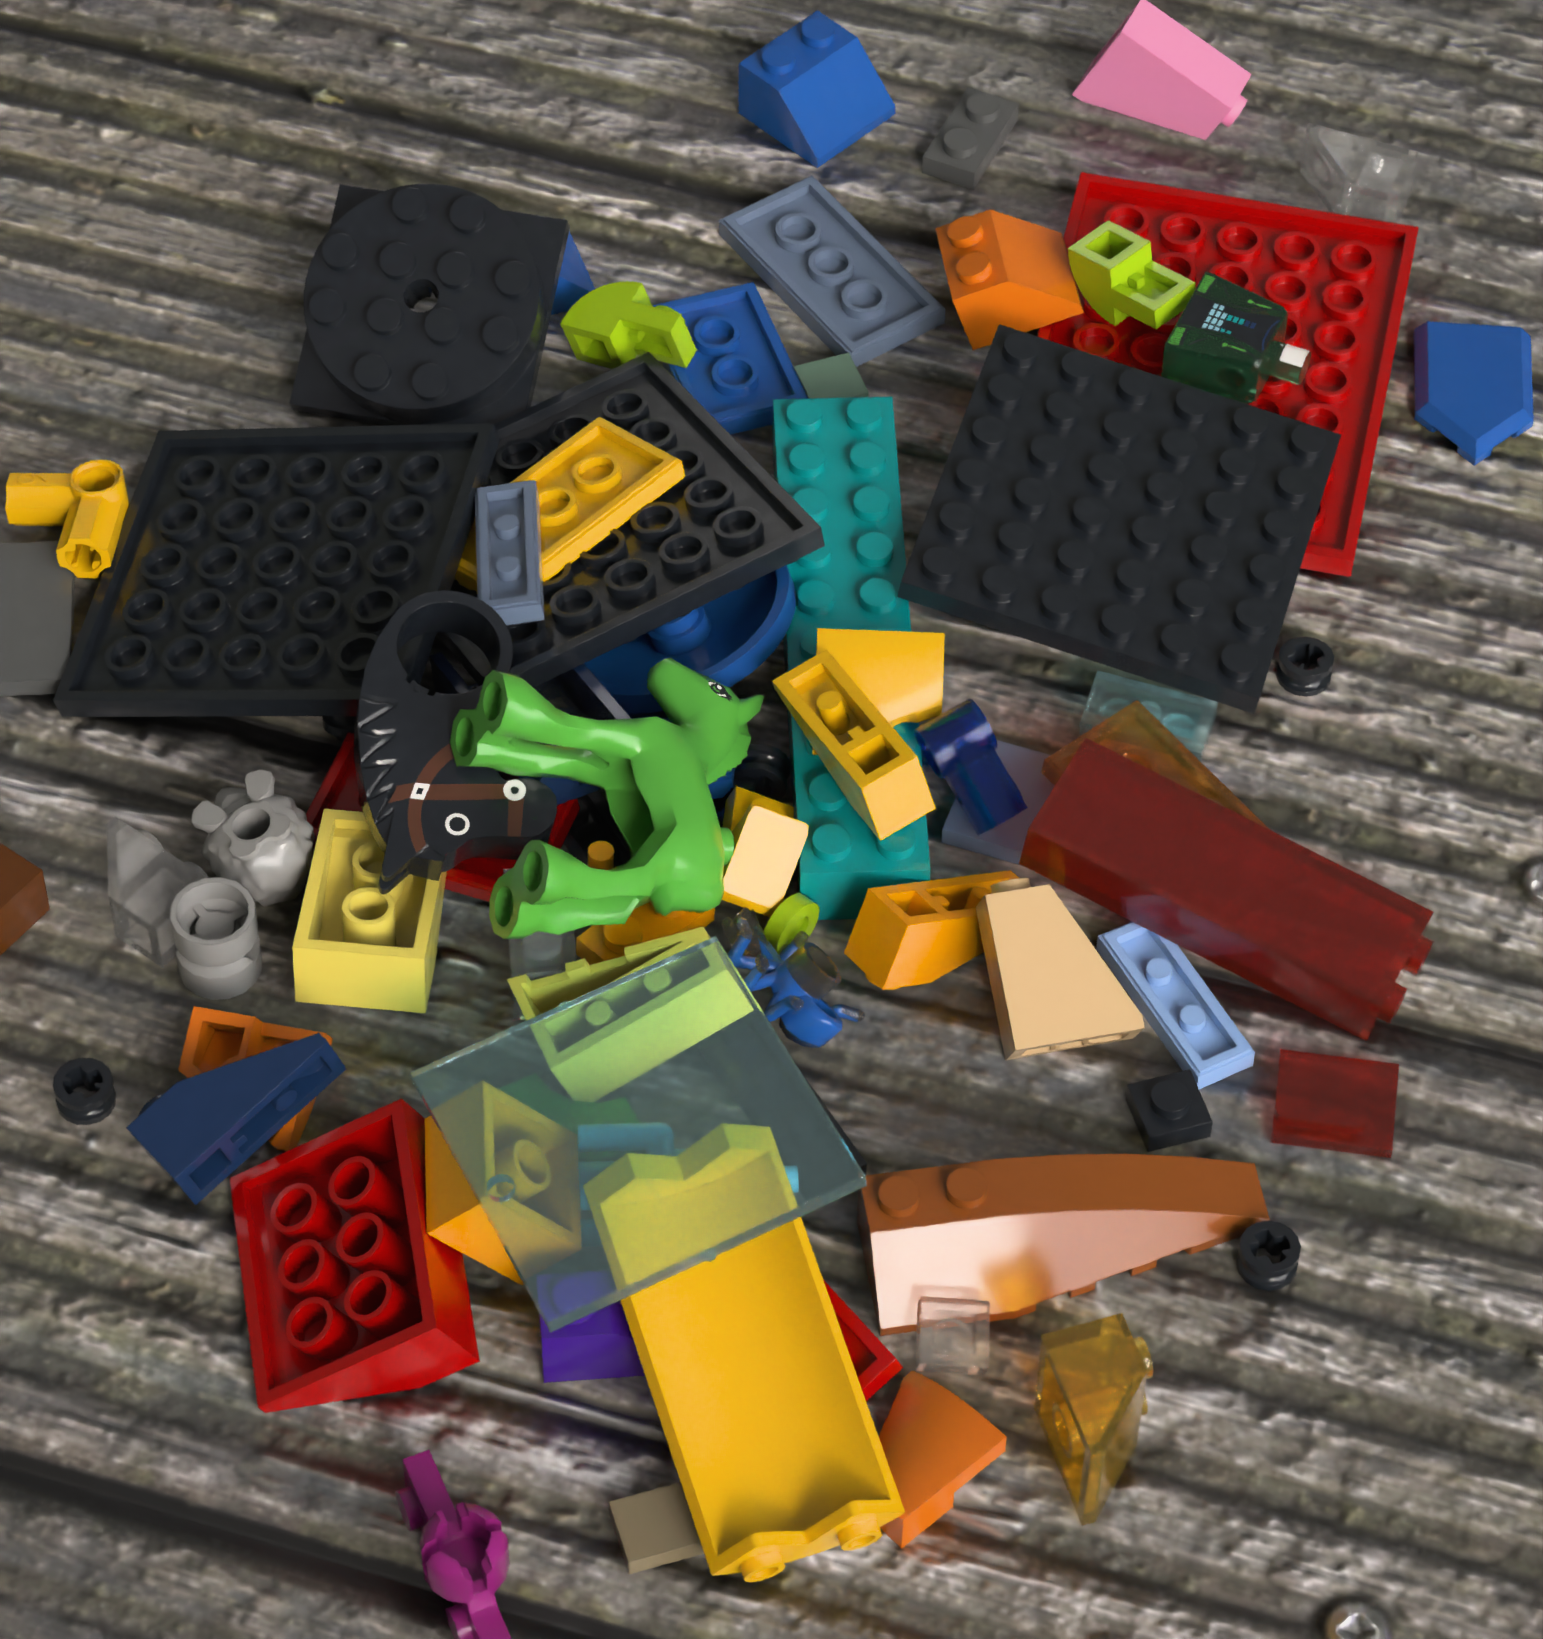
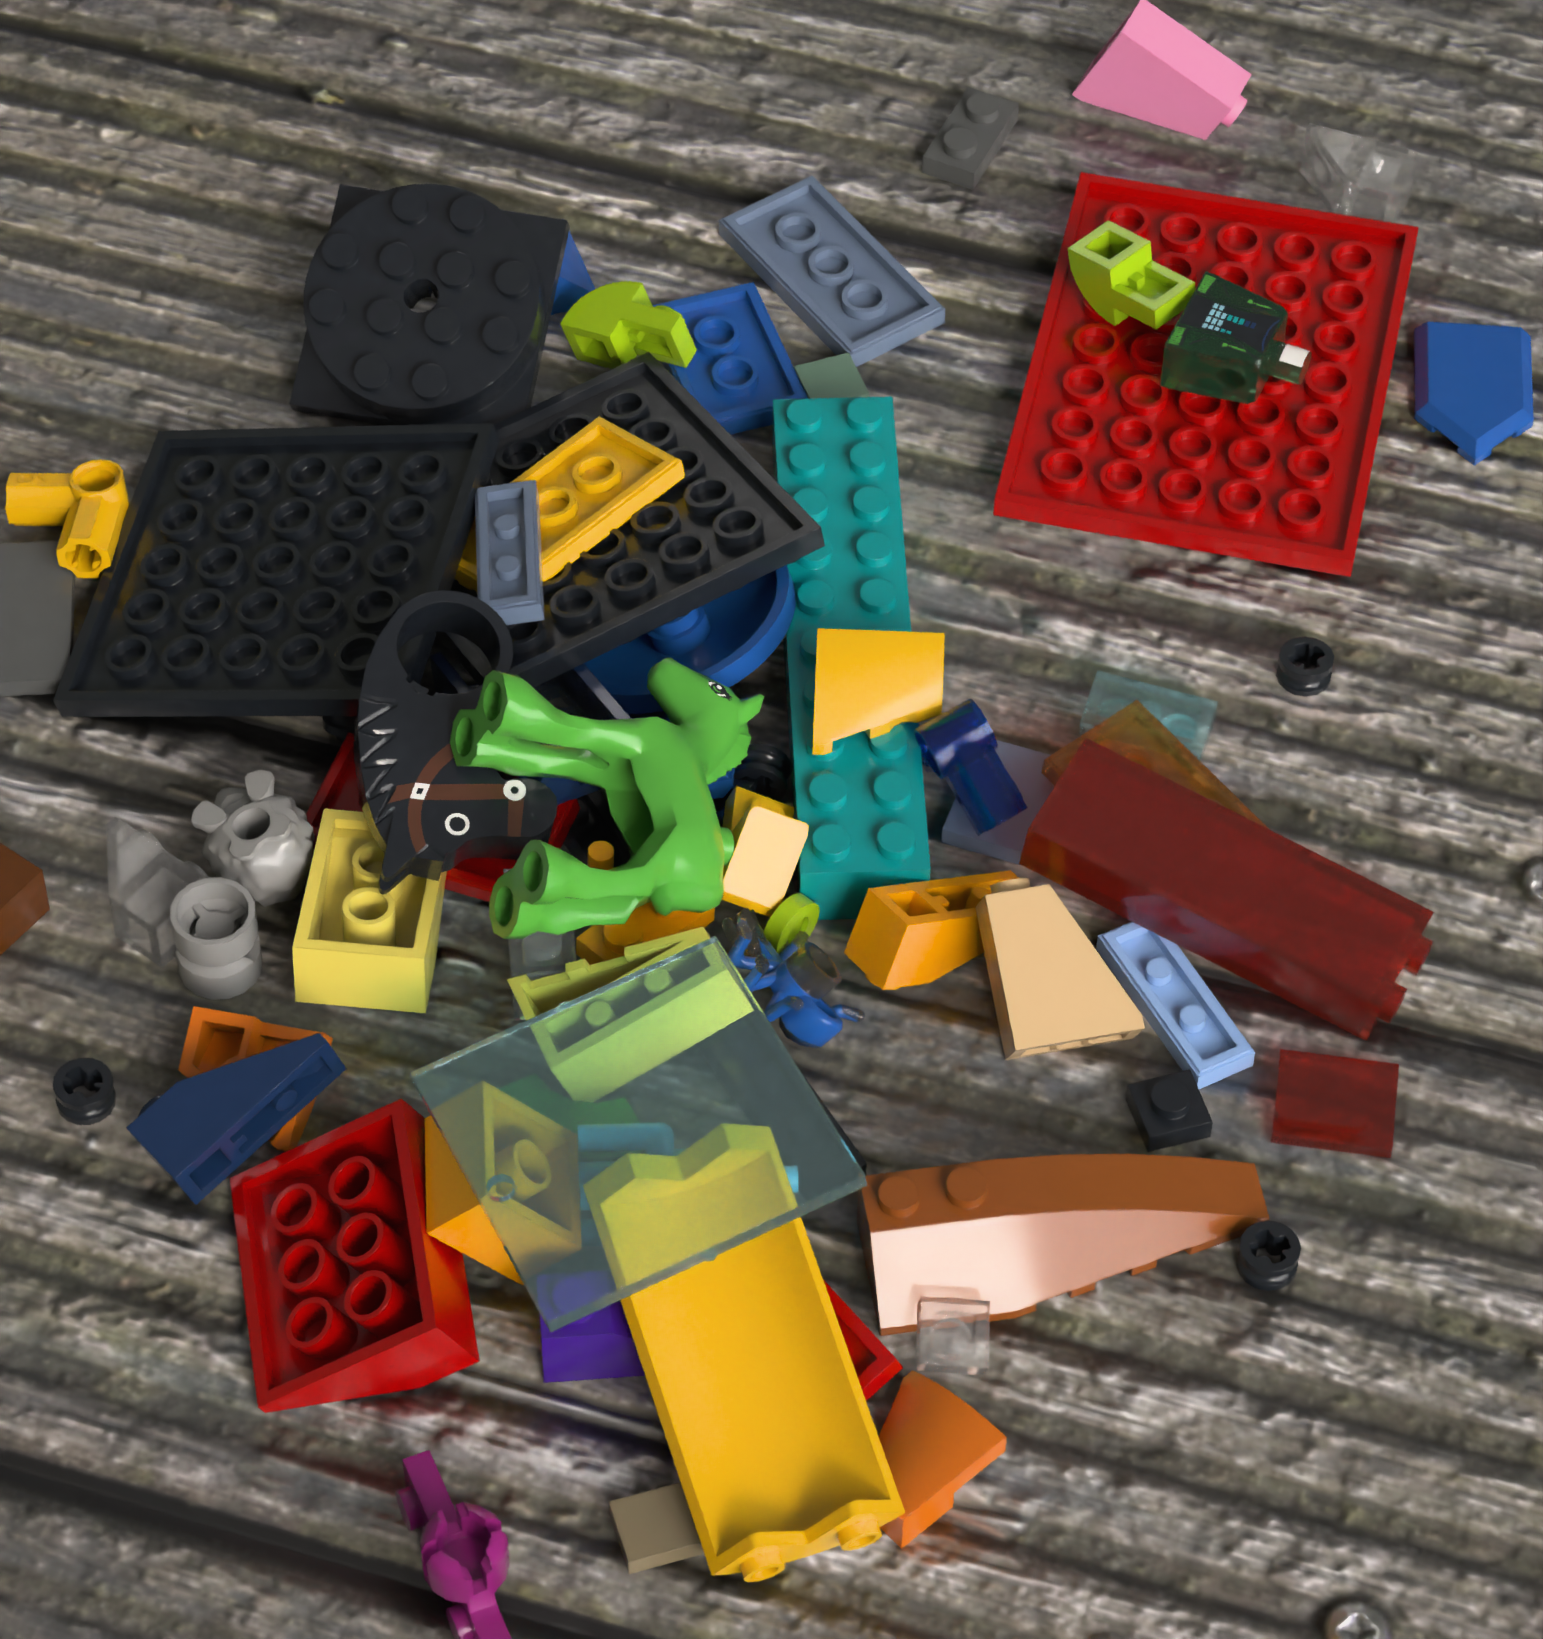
blue slope [738,10,896,168] -> none
yellow slope [772,649,936,841] -> none
black plate [897,324,1341,714] -> none
orange slope [935,209,1084,351] -> none
clear yellow slope [1034,1313,1153,1526] -> none

